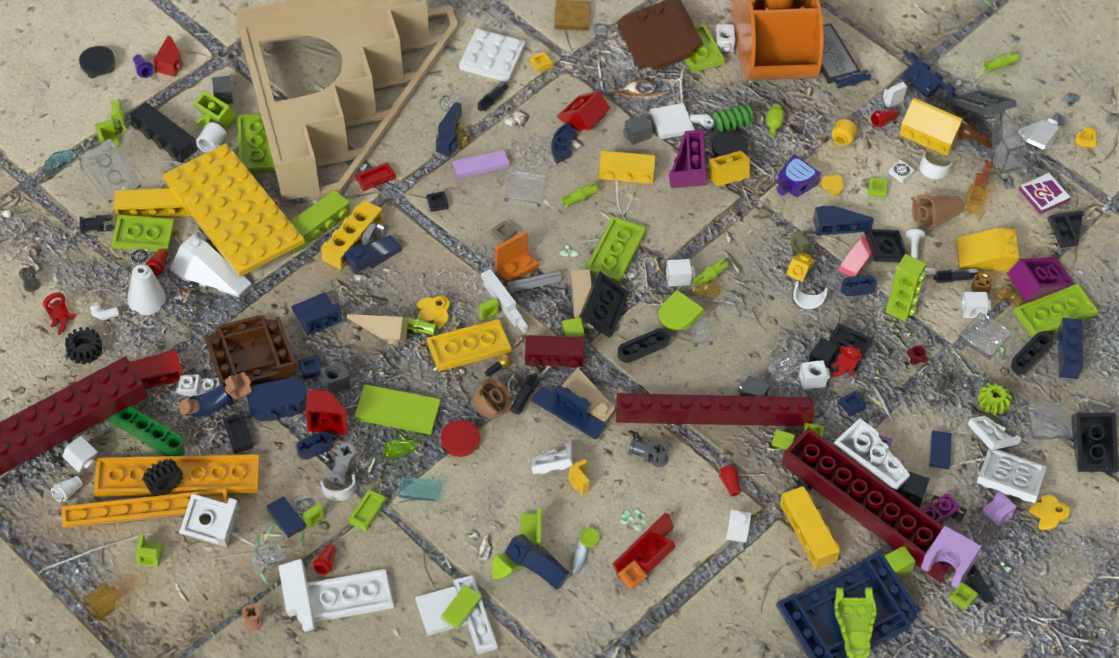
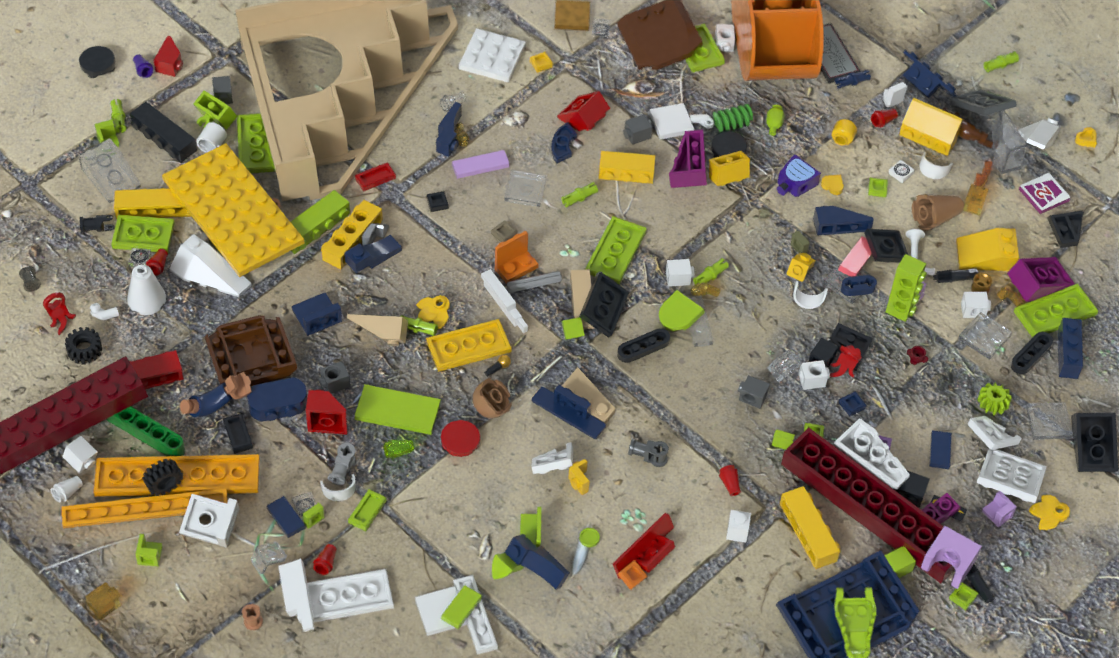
clear light blue arm [44,150,74,173] -> none
white slope [177,374,220,397] -> none
dark blue beam [297,432,333,460] -> none
dark blue tile [298,355,321,380] -> none
clear light blue tile [399,477,441,502] -> none
black piece [477,81,509,111] -> none
lime tile [479,298,499,321] -> none
black piece [510,373,539,415] -> none
dark red brick [525,335,584,368] -> none
dark red brick [616,393,814,426] -> none

